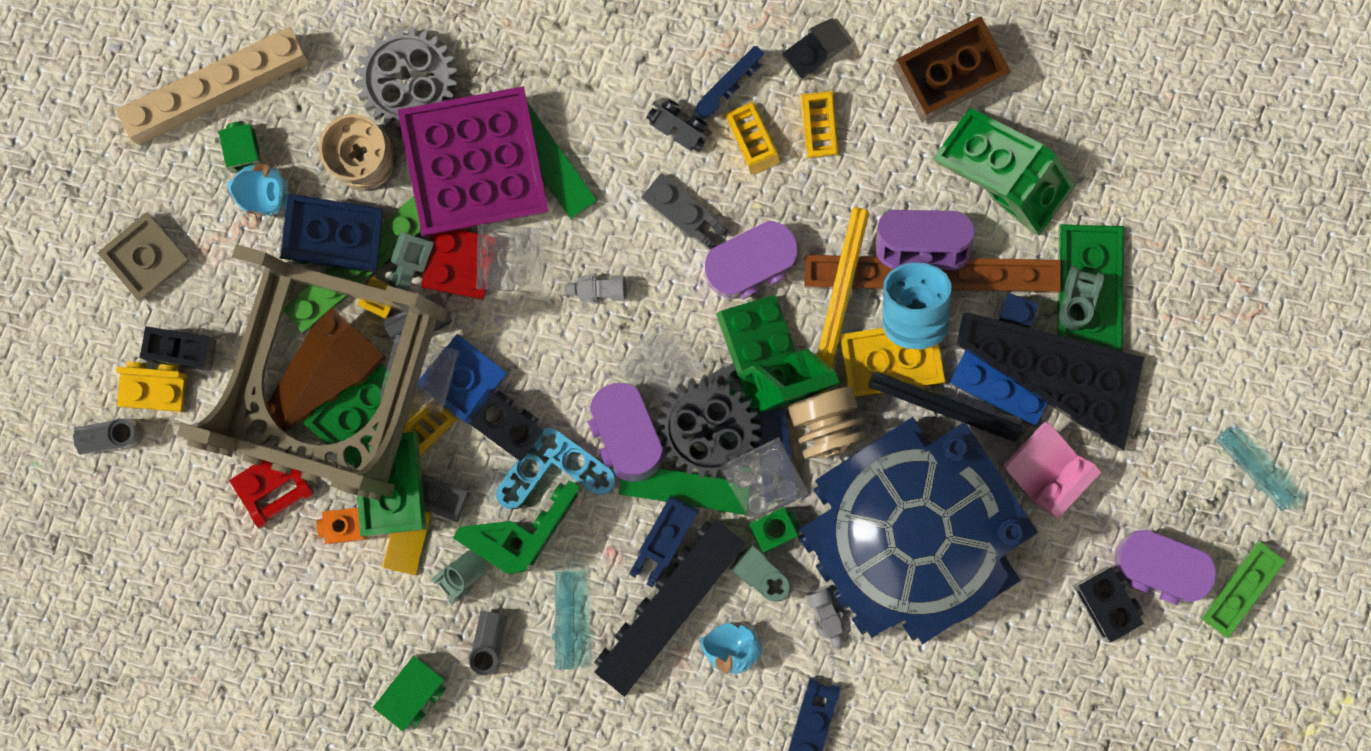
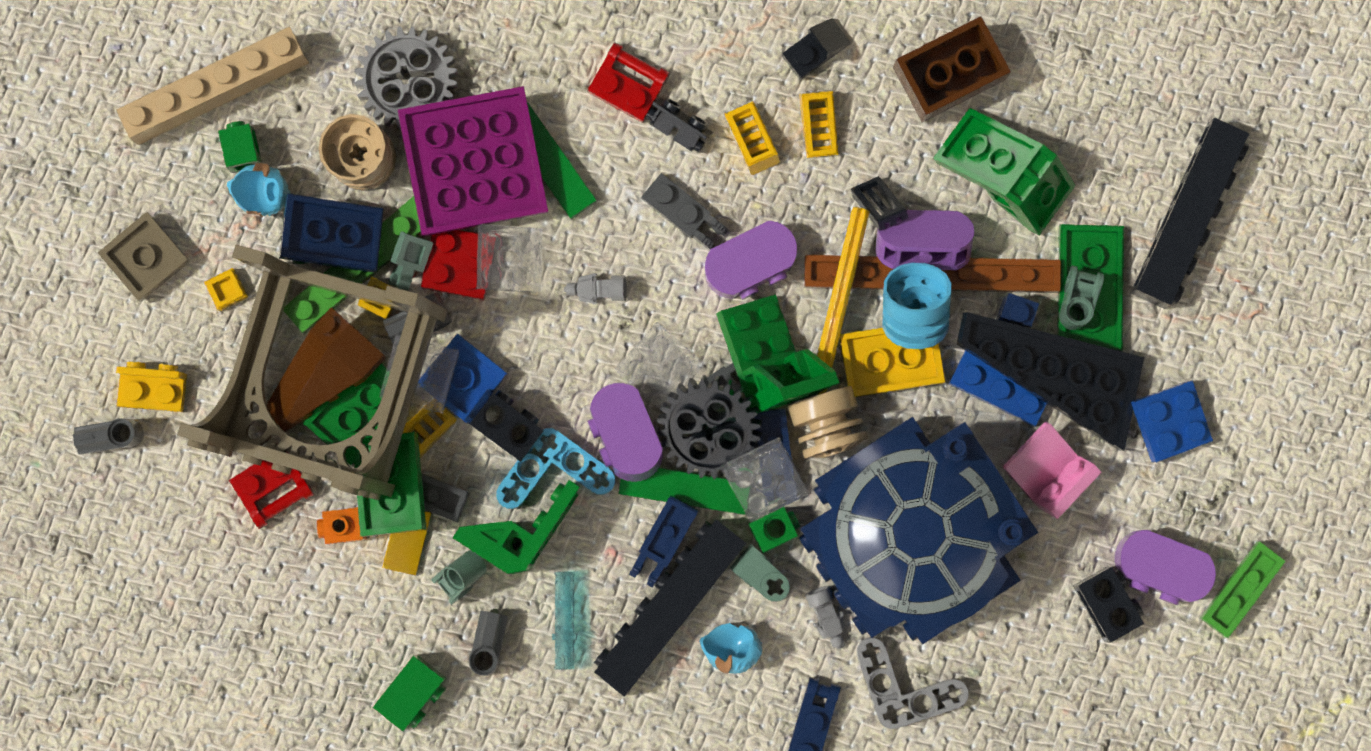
black brick [140,326,217,372] -> none
dark blue hinge [695,46,765,120] -> none
black axle [869,371,1023,442] -> none
clear light blue pin [1214,427,1297,511] -> none
none -> yellow tile [204,268,248,311]
none -> red plate [587,42,670,123]
none -> black tile [851,176,908,231]
none -> light grey beam [856,637,969,729]
none -> black brick [1130,117,1249,309]
none -> blue plate [1131,380,1213,463]

